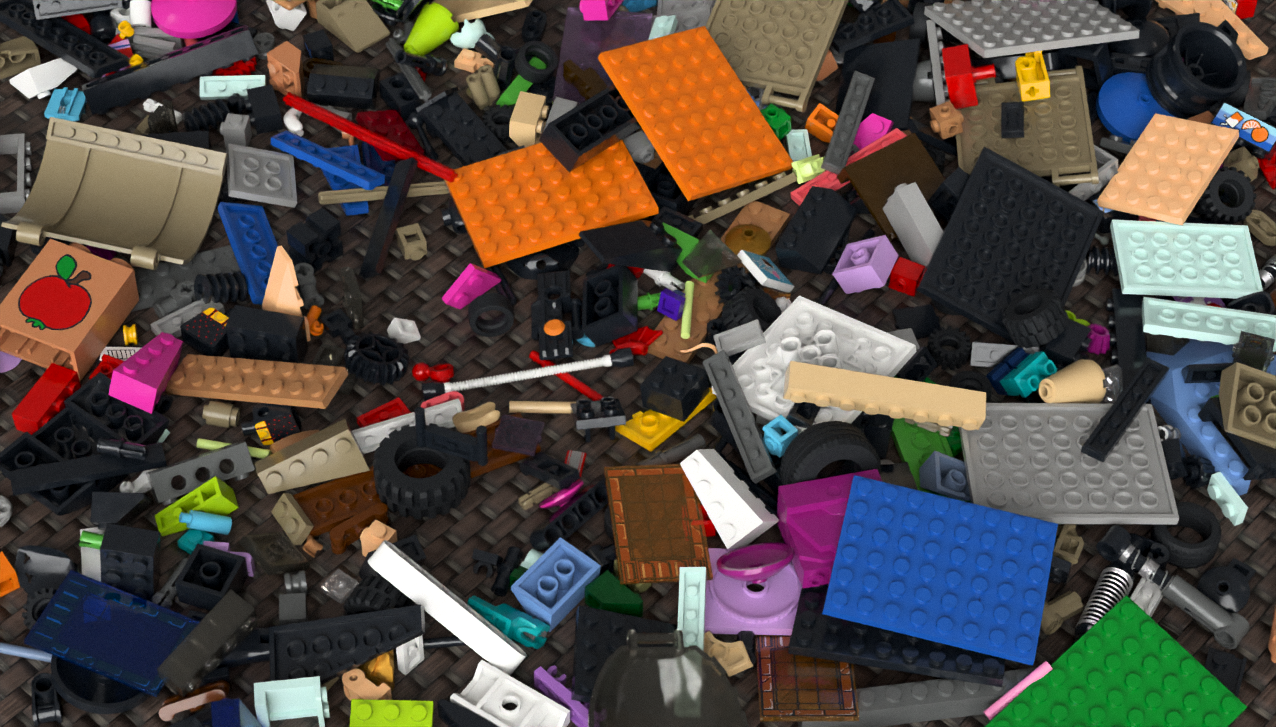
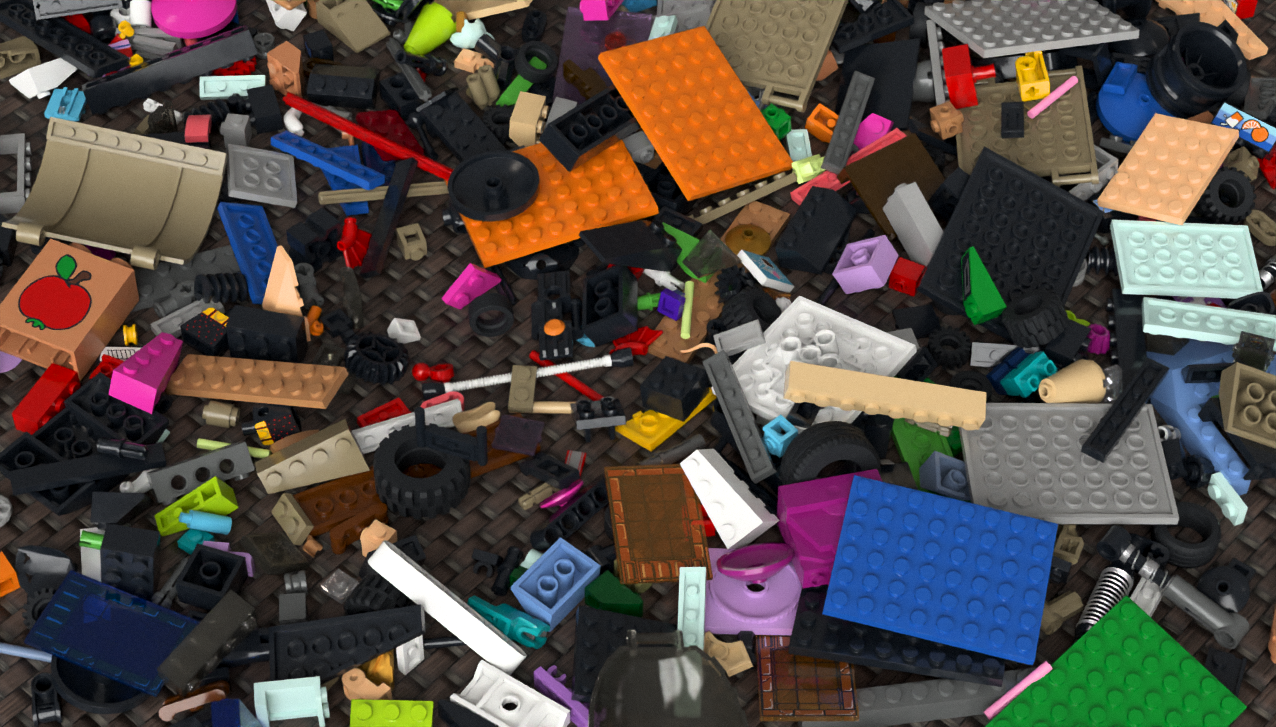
none -> coral slope [185,115,212,143]
none -> red arm [337,217,372,273]
none -> black dish [448,150,540,222]
none -> pearl gold tile [456,11,470,33]
none -> dark tan plate [508,365,537,413]
none -> clear red tile [605,32,626,51]
none -> green slope [961,246,1007,325]
none -> bright pink bar [1027,76,1078,119]
none -> blue tile [1103,62,1137,95]

